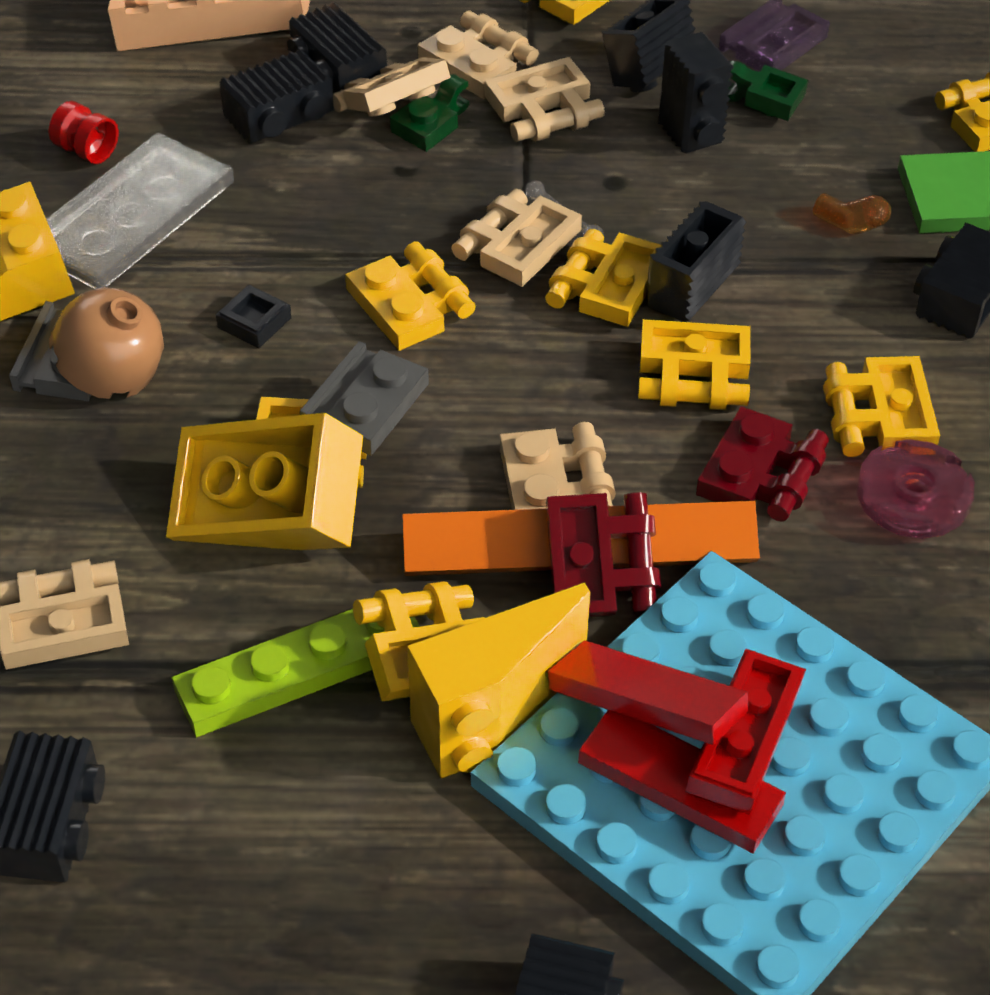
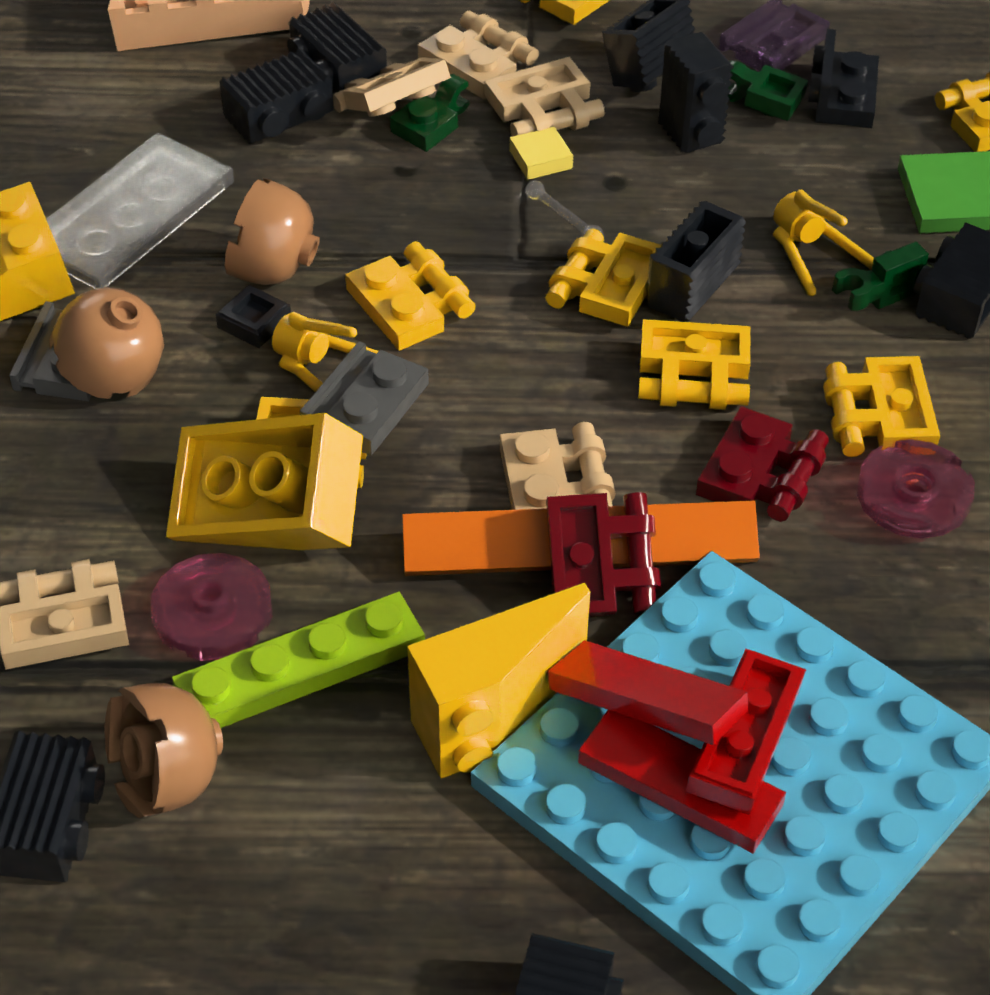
red wheel [49,100,119,164] -> none
yellow plate [353,581,484,702] -> none
tan plate [451,188,582,287] -> none
clear orange arm [812,193,892,235] -> none
none -> medium nougat cylinder [104,683,223,818]
none -> clear pink plate [151,553,273,661]
none -> medium nougat cylinder [225,178,320,285]
none -> yellow plant [272,312,379,392]
none -> light yellow tile [509,126,573,180]
none -> yellow plant [773,189,874,296]
none -> black bracket [808,29,879,128]
none -> dark green plate [832,241,929,311]

